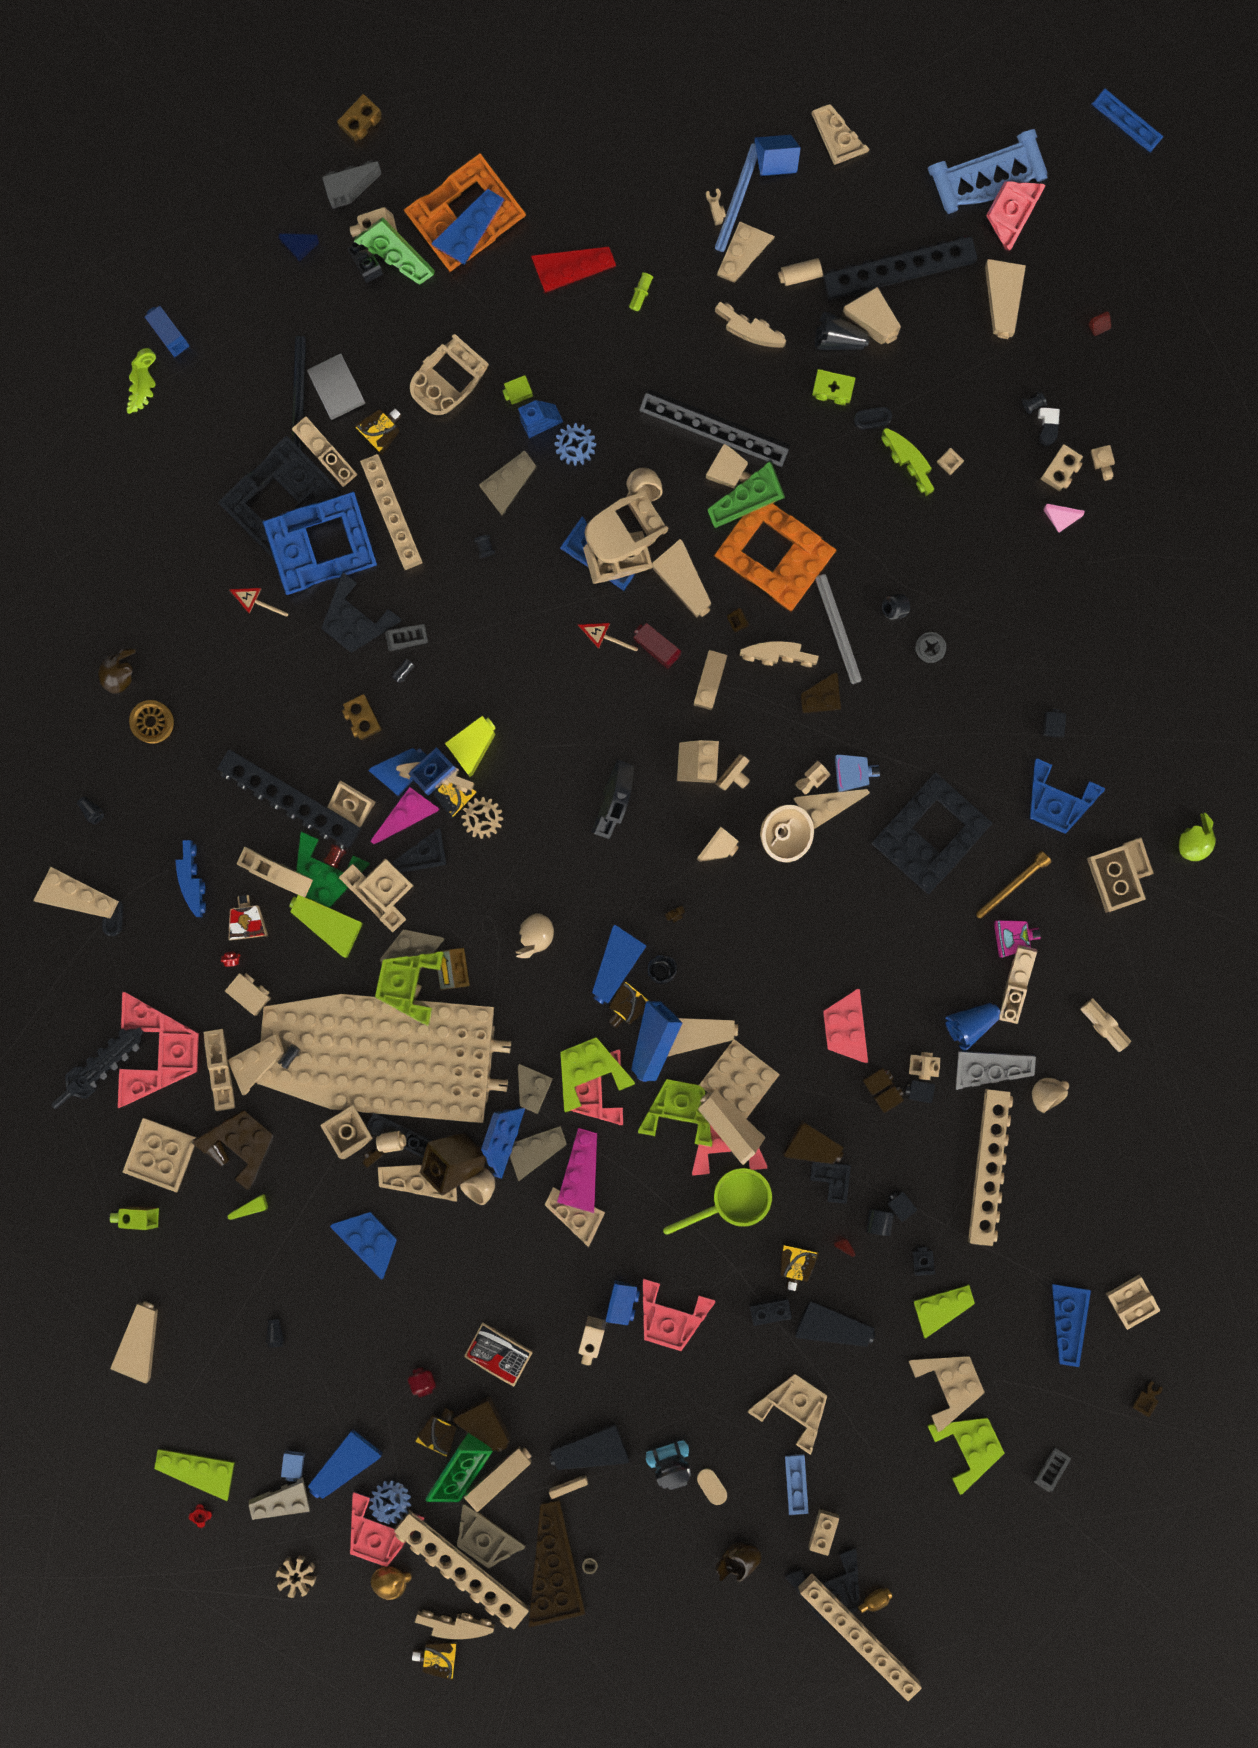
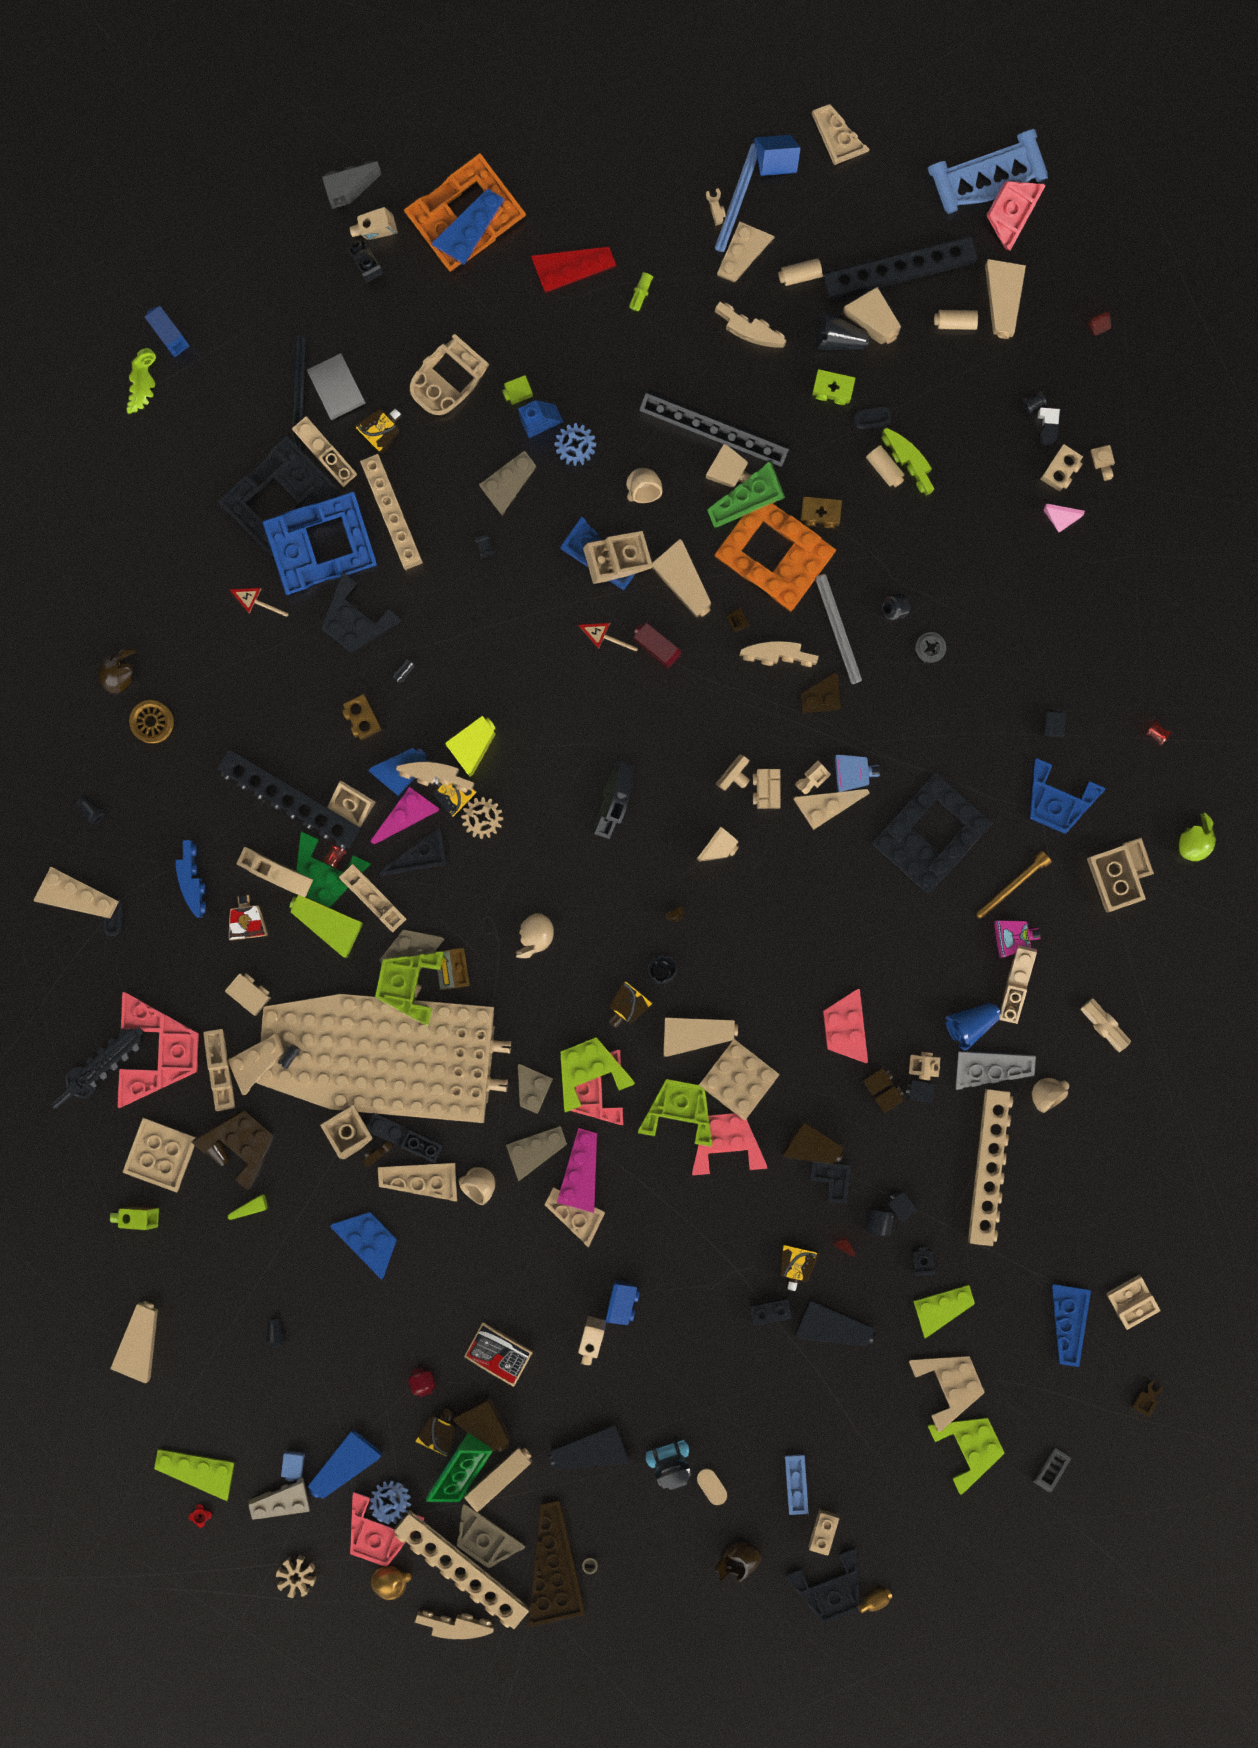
red plate [220,952,240,967] -> none
clear blue slope [279,234,319,261] -> none
pearl gold brick [337,94,381,142] -> none
bright green wing [354,217,435,284] -> none
tan plate [358,858,413,912] -> none
tan brick [376,1131,406,1153] -> none
dark grey slope [385,624,428,651] -> none
blue slope [408,747,457,796] -> none
torso [412,1639,458,1680] -> none
dark brown slope [420,1132,486,1196] -> none
blue wing [481,1107,525,1179] -> none
tan tile [549,1475,588,1499] -> none
tan slope [585,491,668,563] -> none
blue slope [592,925,646,1004] -> none
blue slope [631,1001,683,1082] -> none
coral wing [643,1278,715,1351] -> none
lime piece [663,1168,772,1234] -> none
tan slope [677,740,719,783] -> none
tan slope [693,650,727,710] -> none
tan slope [698,1090,765,1165] -> none
tan wing [748,1374,827,1454] -> none
tan hat [760,805,814,862] -> none
tan brick [798,1574,922,1701] -> none
tan tile [937,448,964,475] -> none
blue tile [1092,89,1163,152] -> none
none -> tan brick [753,769,780,809]
none -> pearl gold brick [801,497,842,528]
none -> tan brick [866,445,905,488]
none -> tan brick [934,310,978,330]
none -> clear red bush [1146,721,1171,746]

